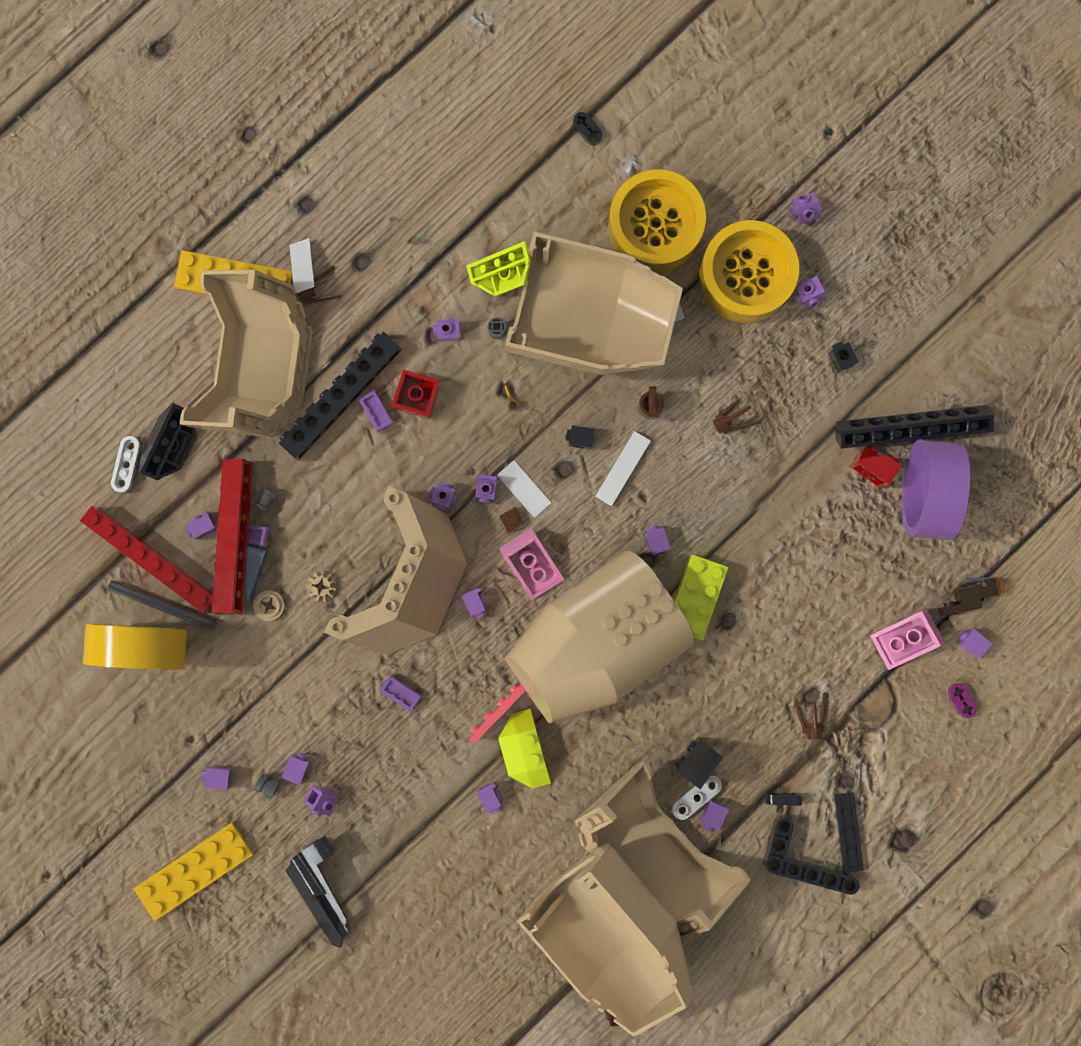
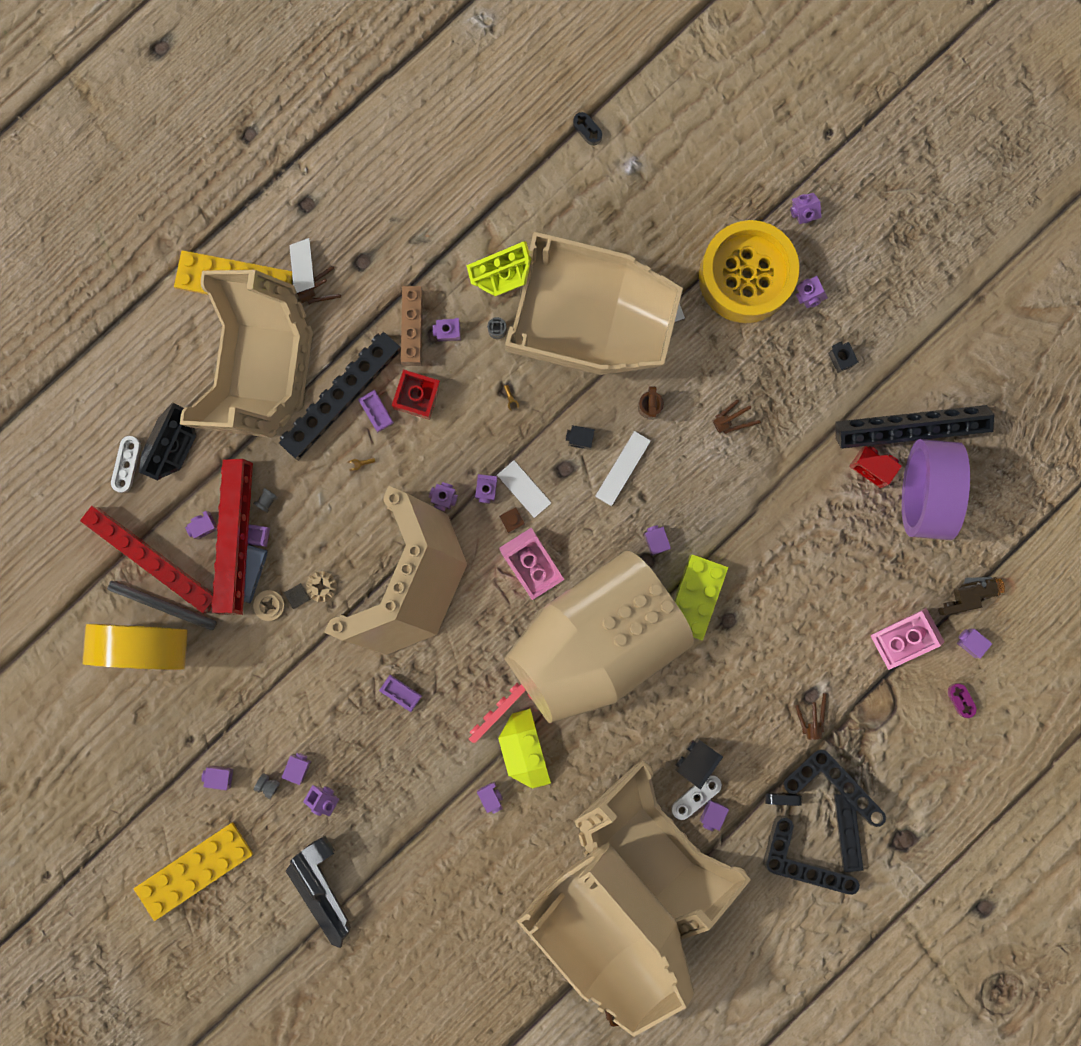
medium lavender brick [462,588,487,618] -> none
yellow wheel [608,169,706,273] -> none
none -> clear smoke tile [284,583,311,609]
none -> pearl gold hand [347,458,375,471]
none -> medium nougat brick [401,286,423,366]
none -> black beam [783,750,886,827]

